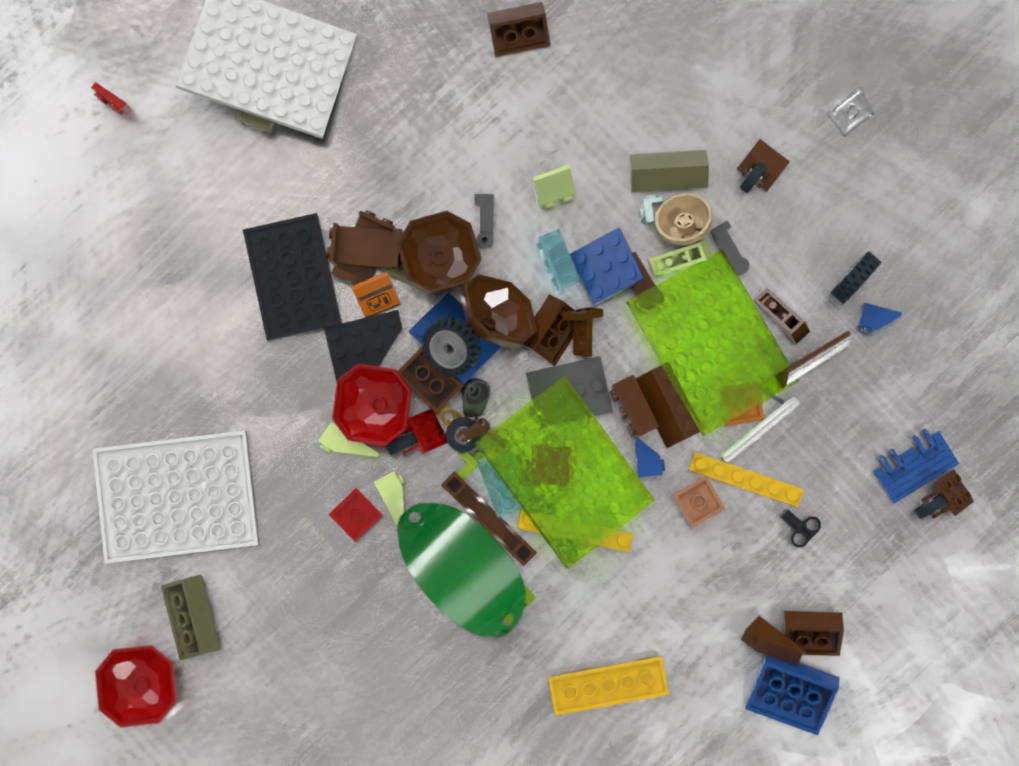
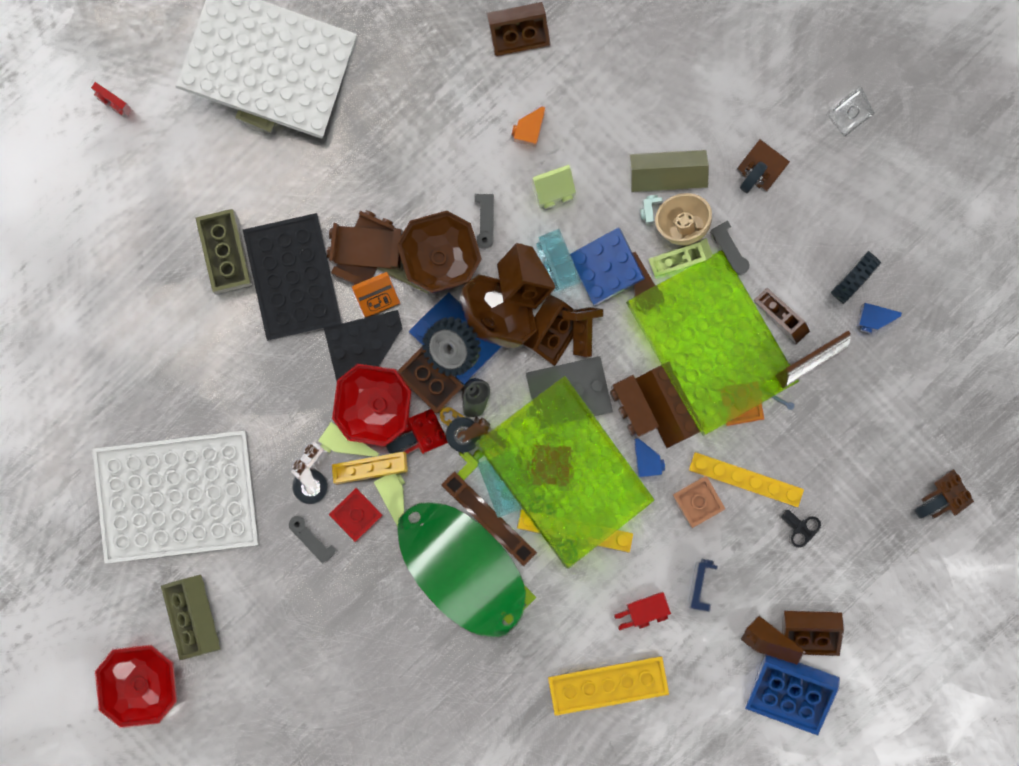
white axle [721,396,800,463] -> none
blue hinge [874,429,959,504] -> none
none -> olive brick [195,209,253,294]
none -> dark grey leg [289,516,338,564]
none -> plate [291,441,327,504]
none -> yellow plate [332,452,408,484]
none -> reddish brown slope [497,243,556,309]
none -> orange slope [511,106,545,147]
none -> red hinge [614,592,671,630]
none -> dark blue panel [687,559,718,612]

